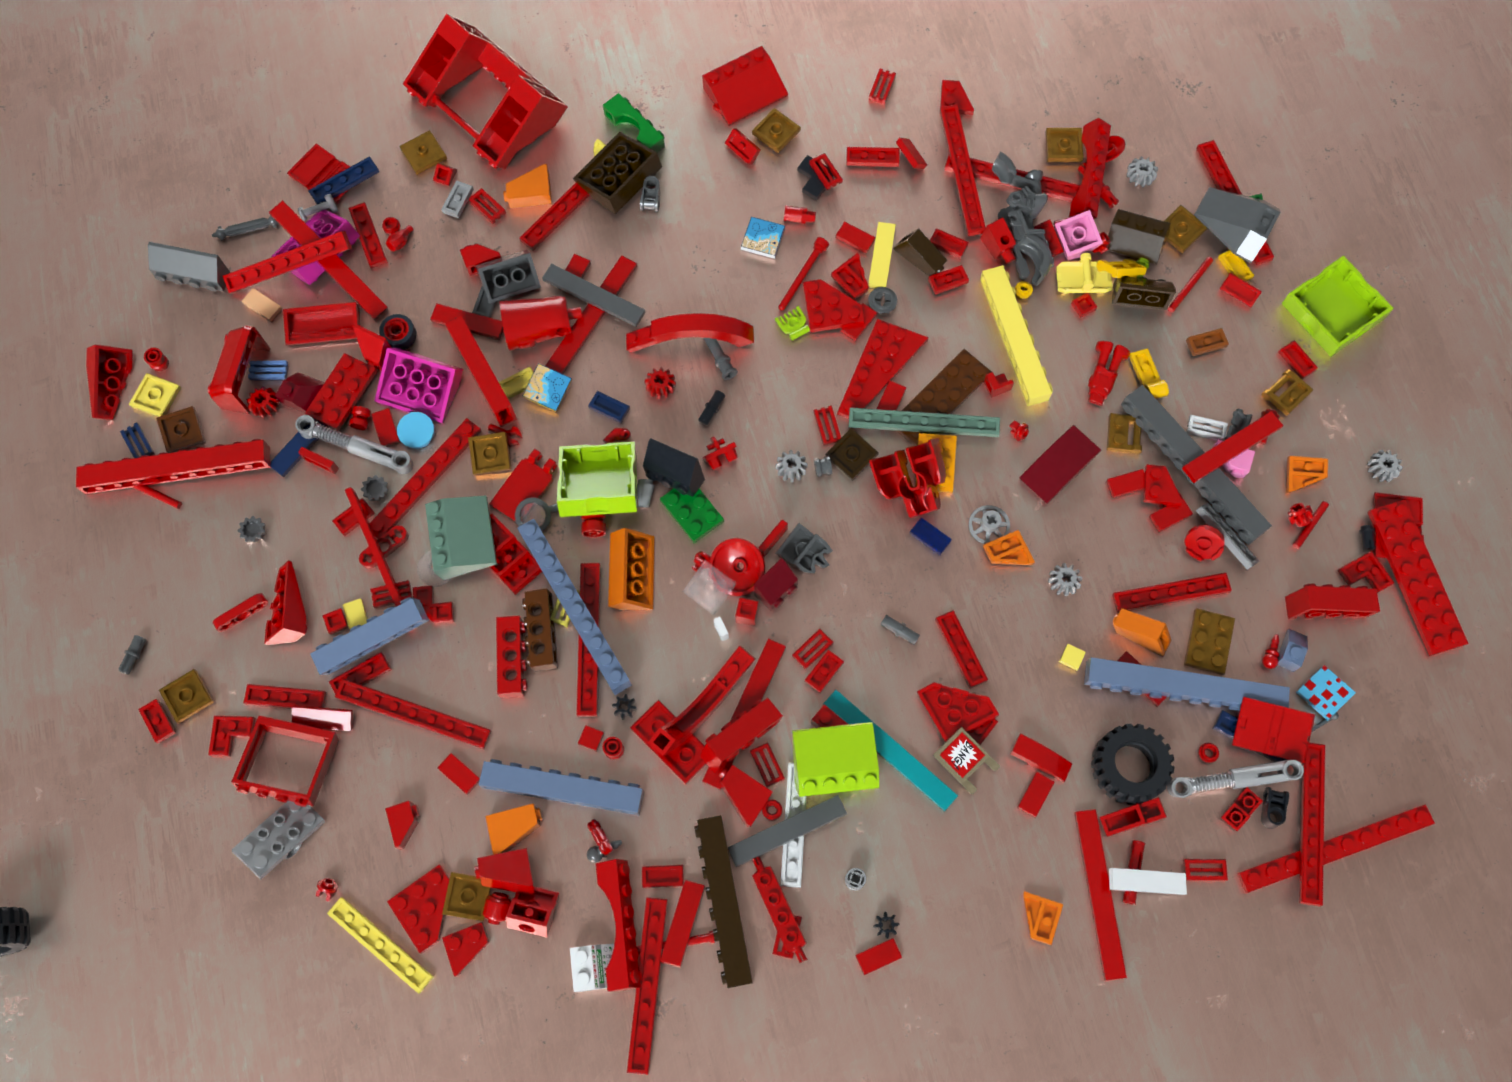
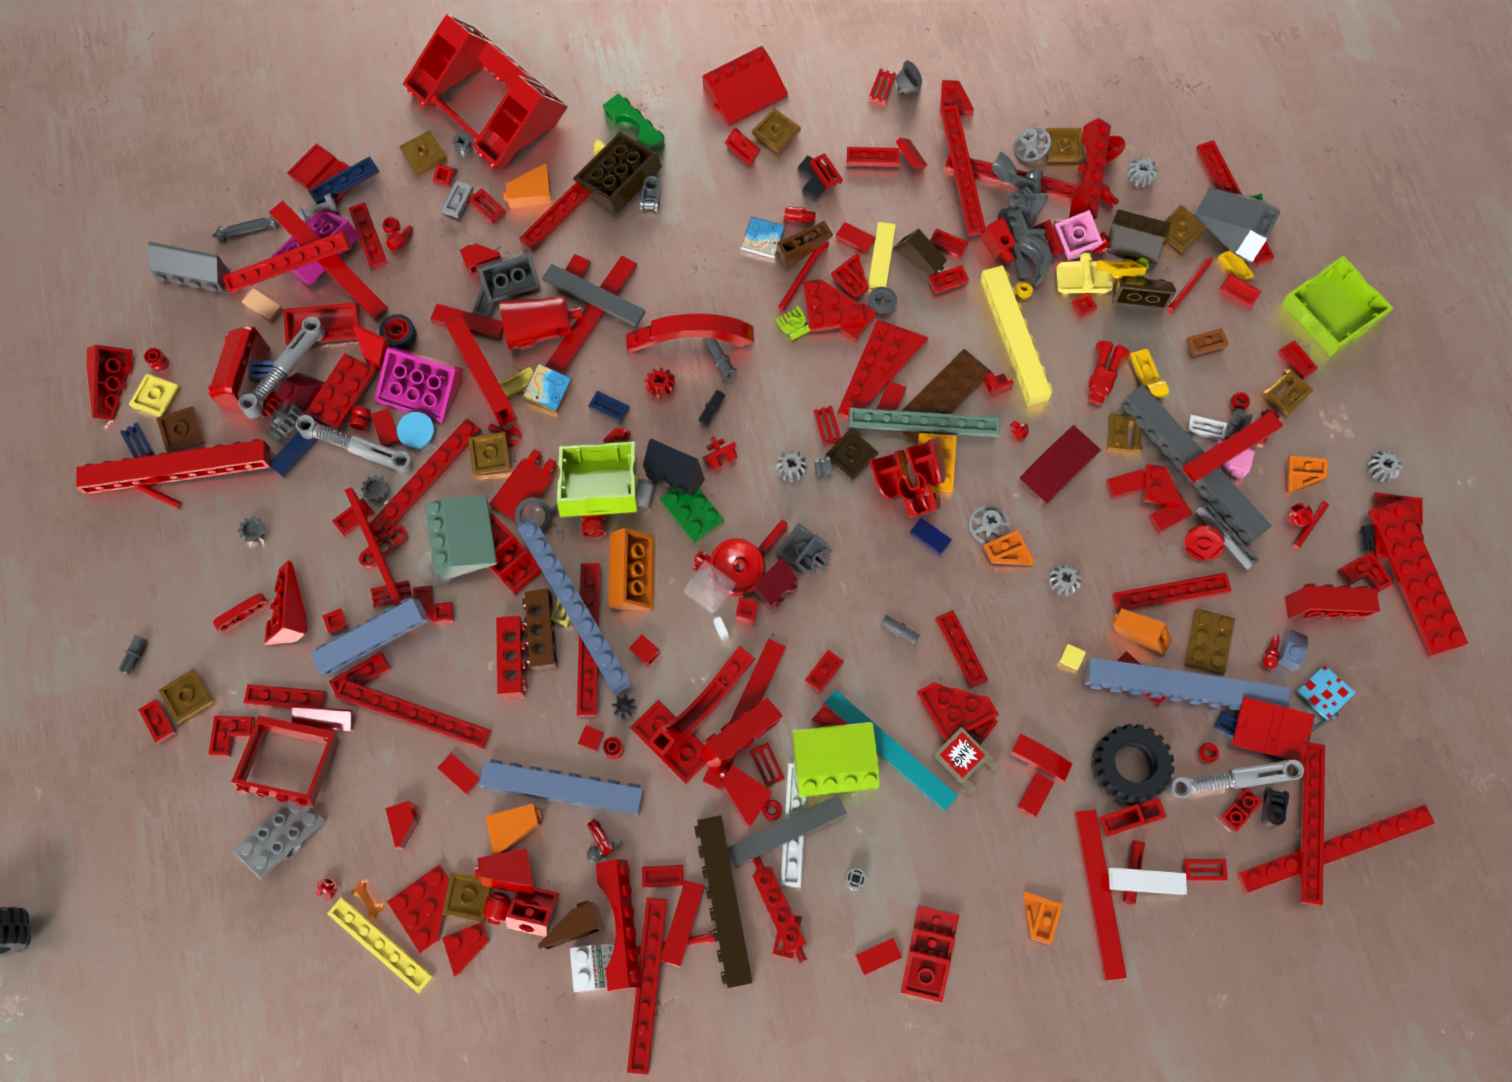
red tile [298,447,339,474] -> none
light yellow tile [342,598,368,630] -> none
red tile [792,629,834,670] -> none
black gear [873,912,900,939] -> none
none -> light grey piece [238,316,325,419]
none -> dark grey gear [267,404,301,440]
none -> clear orange piece [351,881,384,919]
none -> dark grey wheel [453,133,473,156]
none -> reddish brown slope [538,900,605,951]
none -> red panel [629,634,661,668]
none -> reddish brown slope [776,221,833,268]
none -> dark grey piece [895,60,922,94]
none -> red slope [901,905,959,1003]
none -> light grey wheel [1013,128,1051,162]
none -> red plate [1230,392,1250,410]

